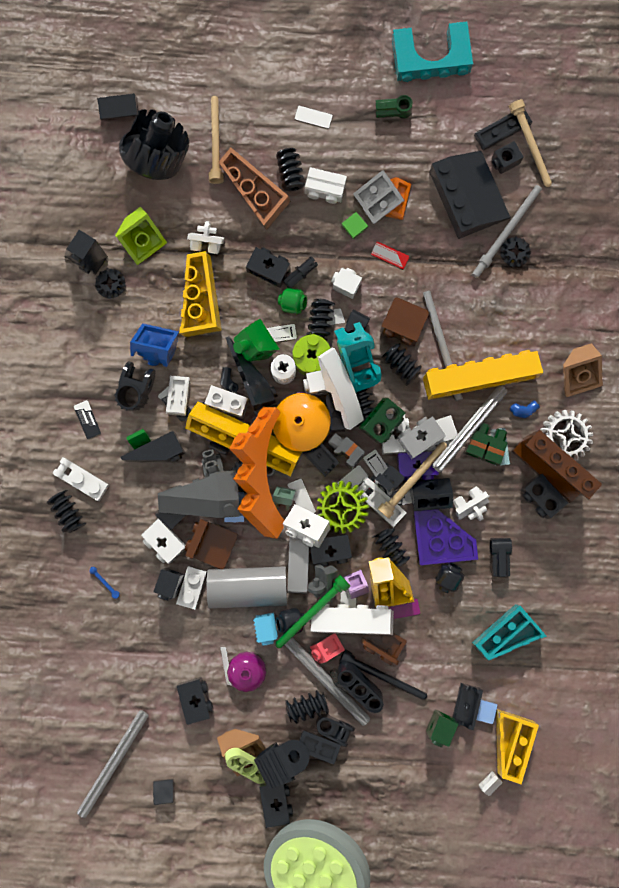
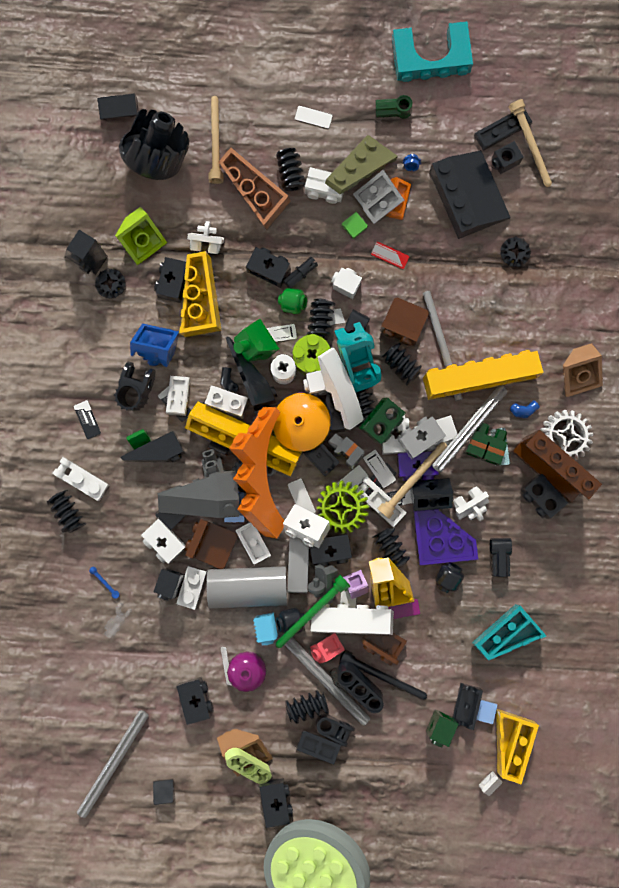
black piece [254,740,309,790] -> none
sand green tile [273,486,296,511] -> none
black slope [375,466,404,497] -> none
light grey bar [472,185,542,278] -> none
none -> clear plate [104,603,132,639]
none -> black brick [154,257,186,303]
none -> white plate [235,523,271,565]
none -> olive wing [325,135,398,194]
none -> blue plate [403,154,421,171]

